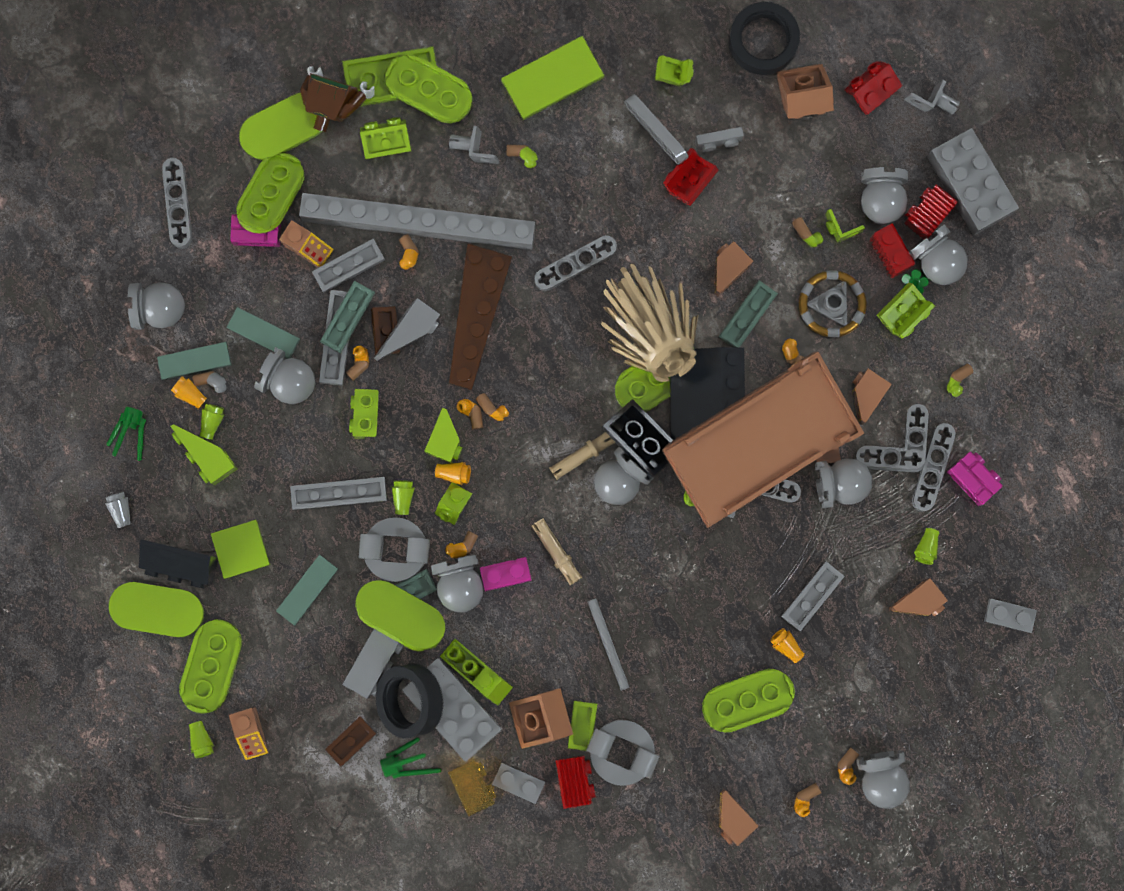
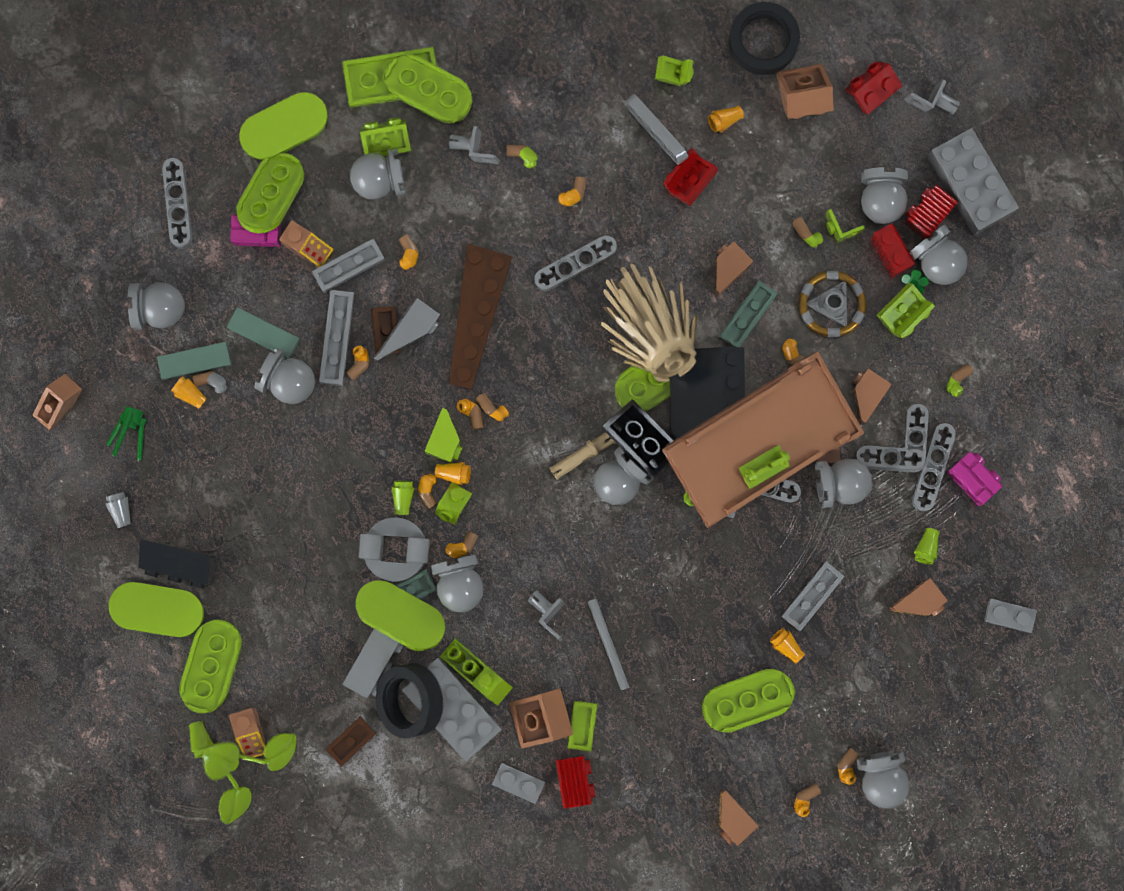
lime slope [171,424,238,485] -> none
lime cone [199,403,225,440] -> none
lime tile [211,520,270,579] -> none
sand green tile [276,555,339,626] -> none
light grey plate [290,477,387,510] -> none
light grey brick [299,193,535,250] -> none
reddish brown torso [300,66,375,132] -> none
sand green tile [320,281,375,354] -> none
lime bracket [349,389,379,439] -> none
green plant [380,737,442,779] -> none
clear yellow brick [448,759,497,817] -> none
dark pink brick [480,557,532,591] -> none
lime tile [501,36,604,120] -> none
tan pin [531,518,582,585] -> none
light grey piece [586,720,660,786] -> none
light grey plate [695,127,744,152] -> none
none -> nougat slope [32,374,82,430]
none -> lime plant [201,733,296,825]
none -> light grey tile [350,148,406,199]
none -> arm [417,473,438,510]
none -> light grey bracket [528,590,565,642]
none -> arm [559,177,587,206]
none -> light orange cone [708,105,744,133]
none -> lime hinge [739,445,790,489]

